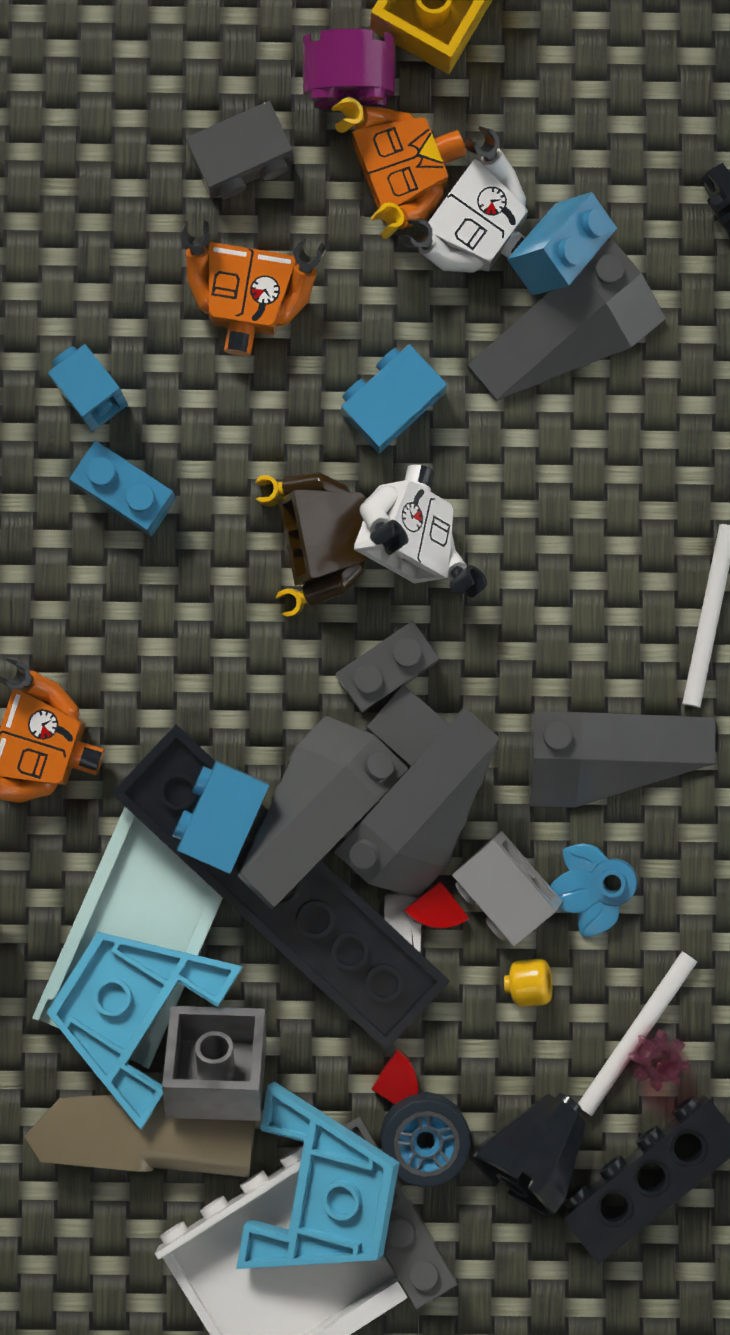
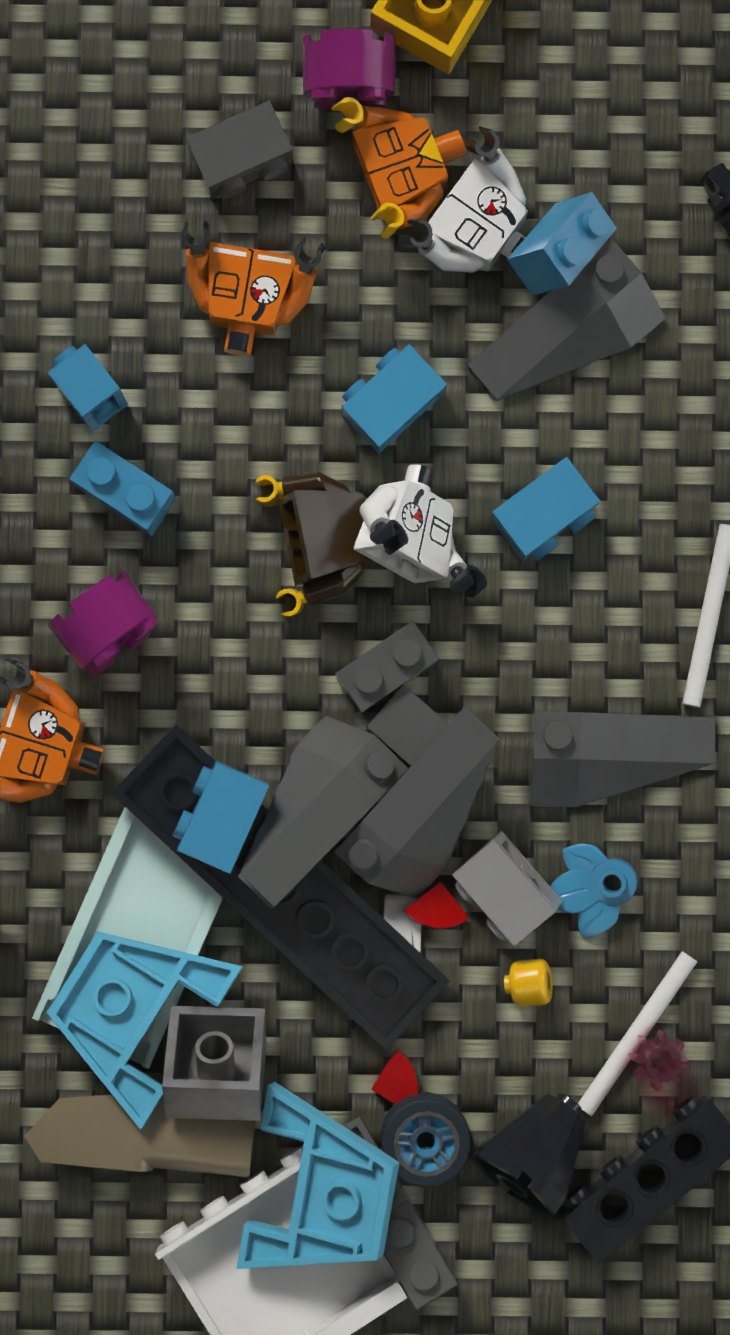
none -> magenta brick [48,570,158,677]
none -> dark azure brick [490,457,600,562]

